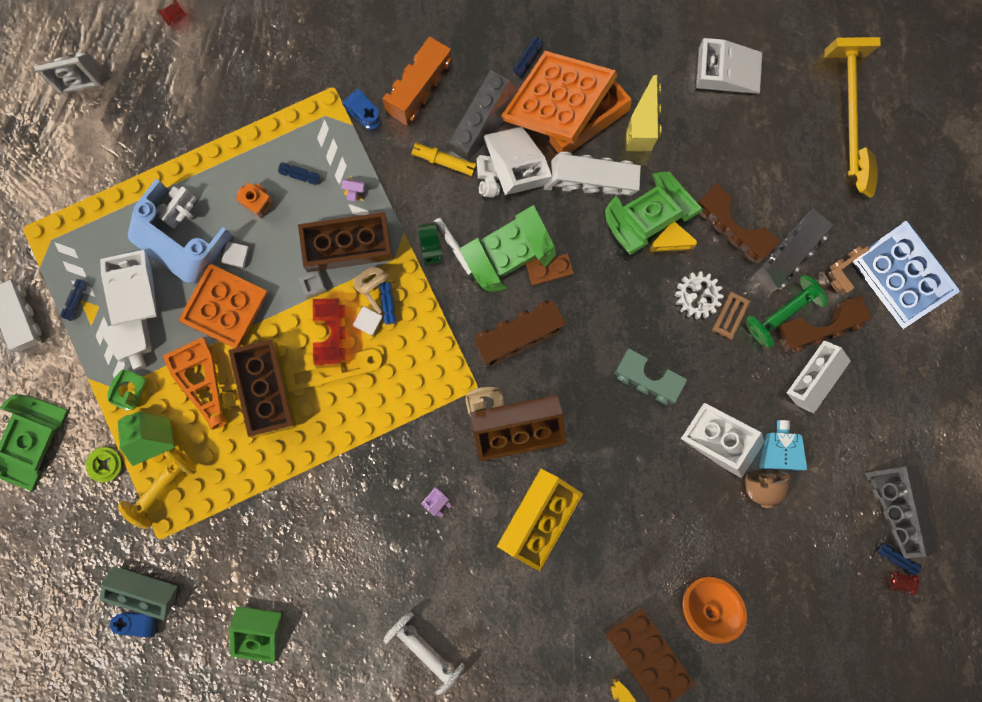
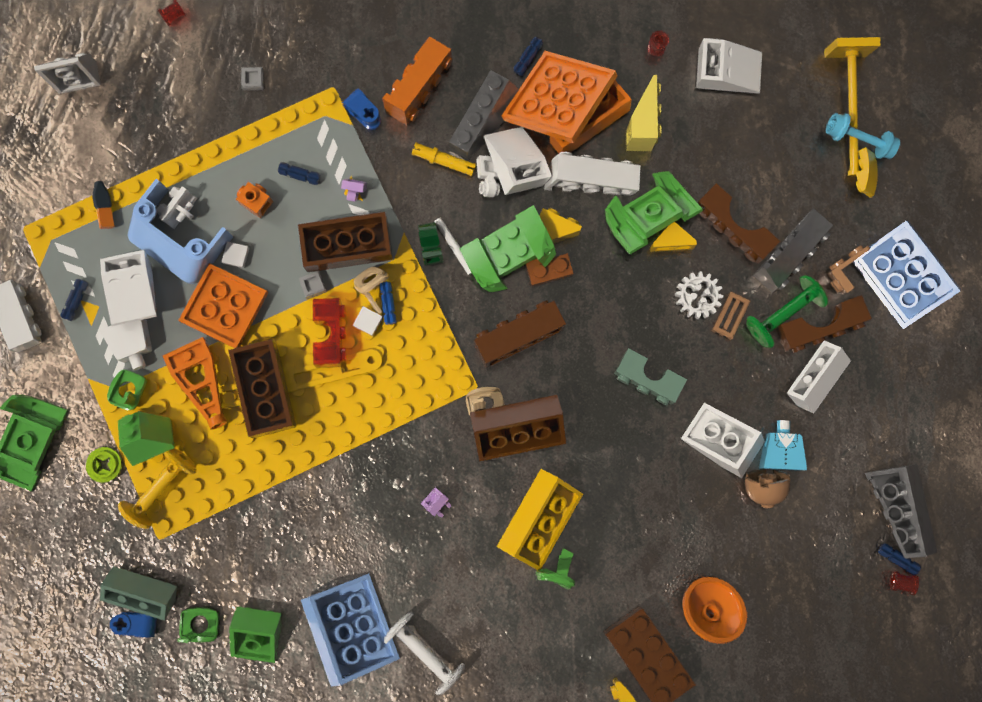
none -> piece [92,181,114,229]
none -> bright green piece [177,607,218,643]
none -> light grey tile [241,67,264,91]
none -> light blue slope [301,574,400,686]
none -> bright green piece [535,548,575,590]
none -> yellow slope [539,208,582,244]
none -> clear red bush [647,31,669,57]
none -> medium azure piece [826,113,900,159]

